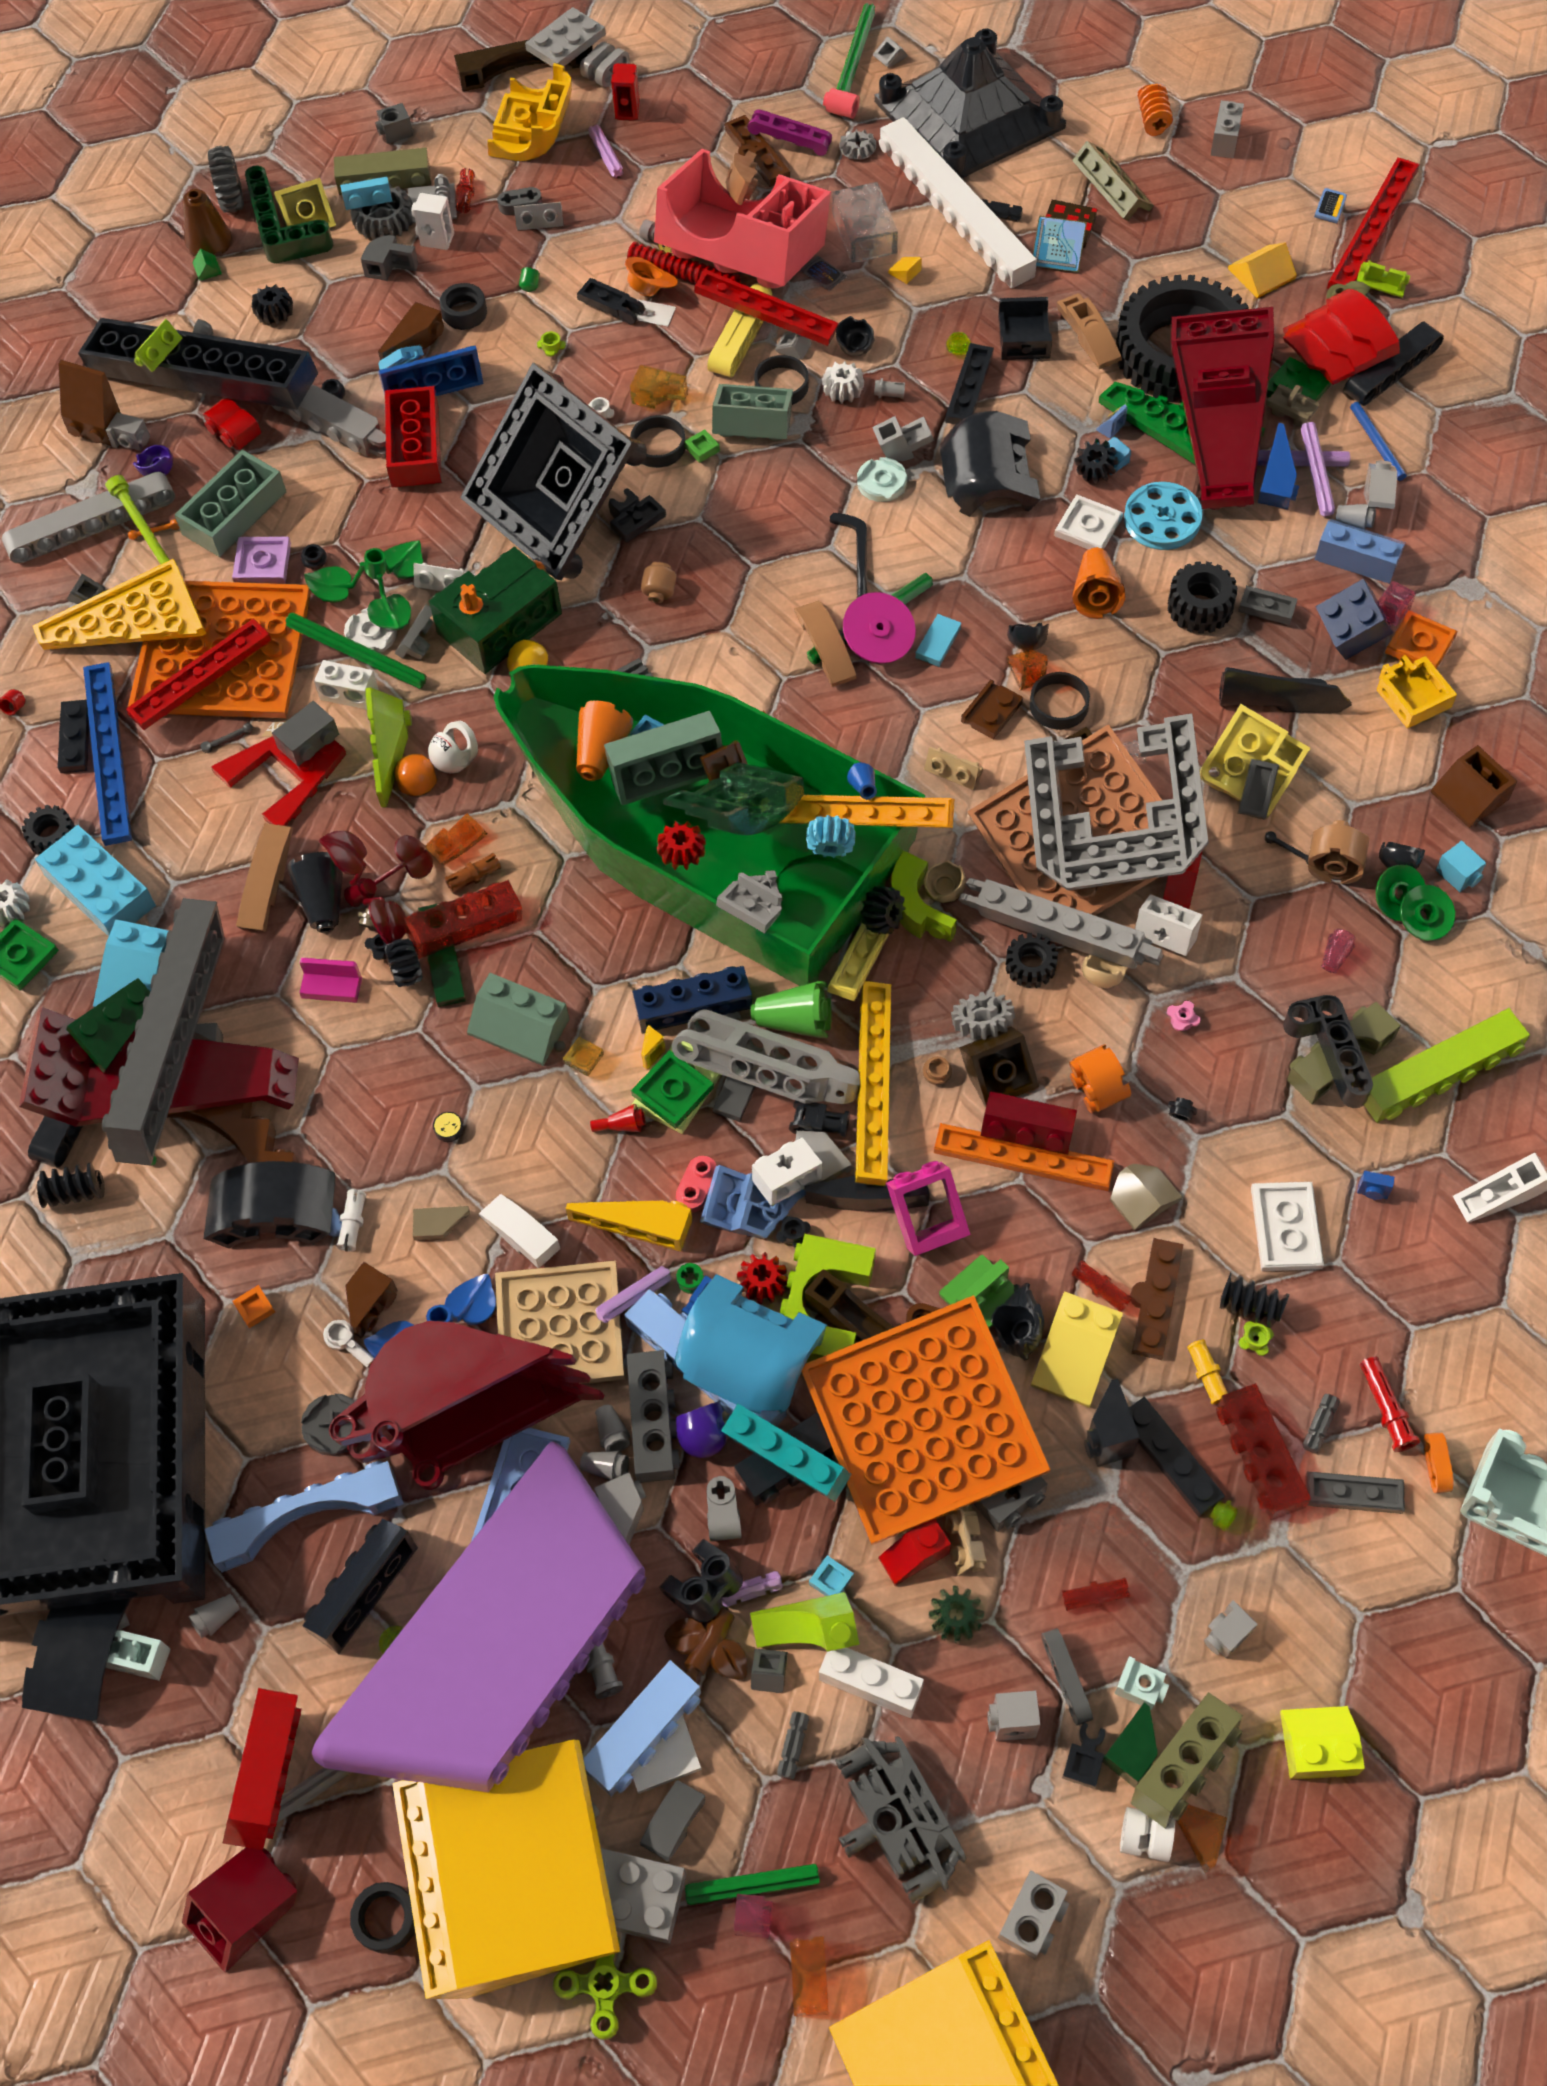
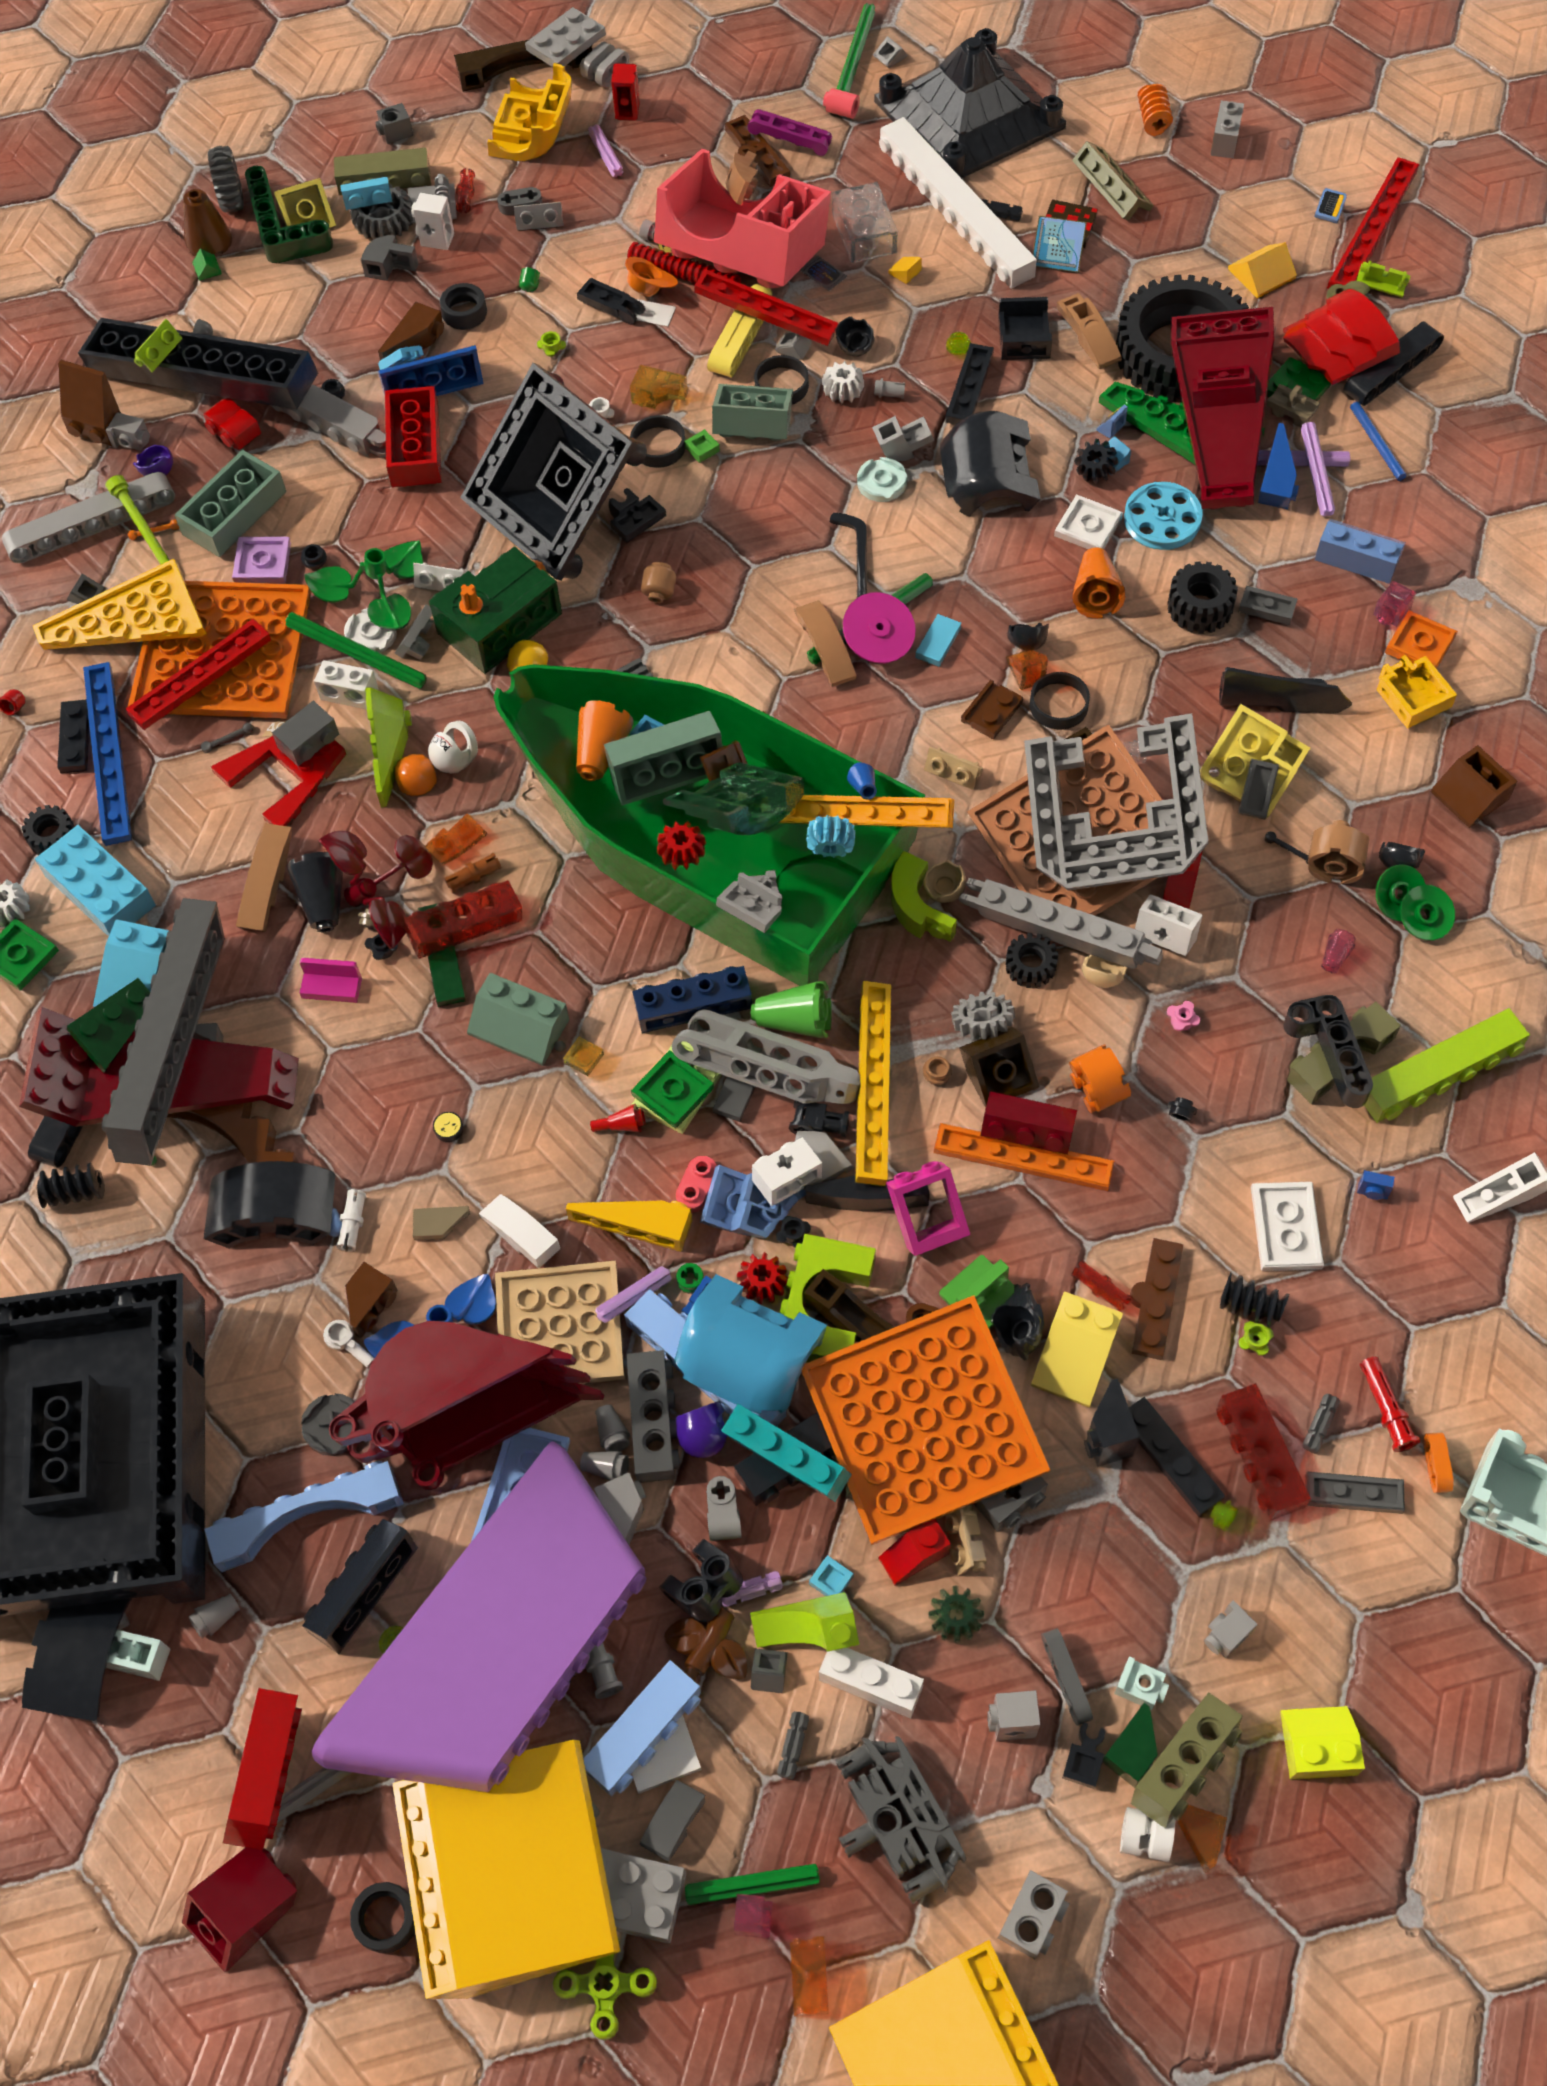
orange plate [232,1285,276,1329] -> none
black gear [251,284,293,326] -> none
black gear [385,938,423,987] -> none
yellow slope [641,1025,666,1069] -> none
light yellow tile [828,923,889,1001] -> none
light grey gear [839,129,876,160] -> none
black gear [860,886,906,934] -> none
clear red pin [1062,1577,1130,1611] -> none
dark tan slope [1110,1164,1183,1231] -> none
yellow pin [1187,1339,1230,1405] -> none
dark blue brick [1315,579,1394,660] -> none
light grey cone [1336,504,1376,529] -> none
light grey slope [1363,460,1397,509] -> none
medium azure brick [1436,841,1486,892] -> none

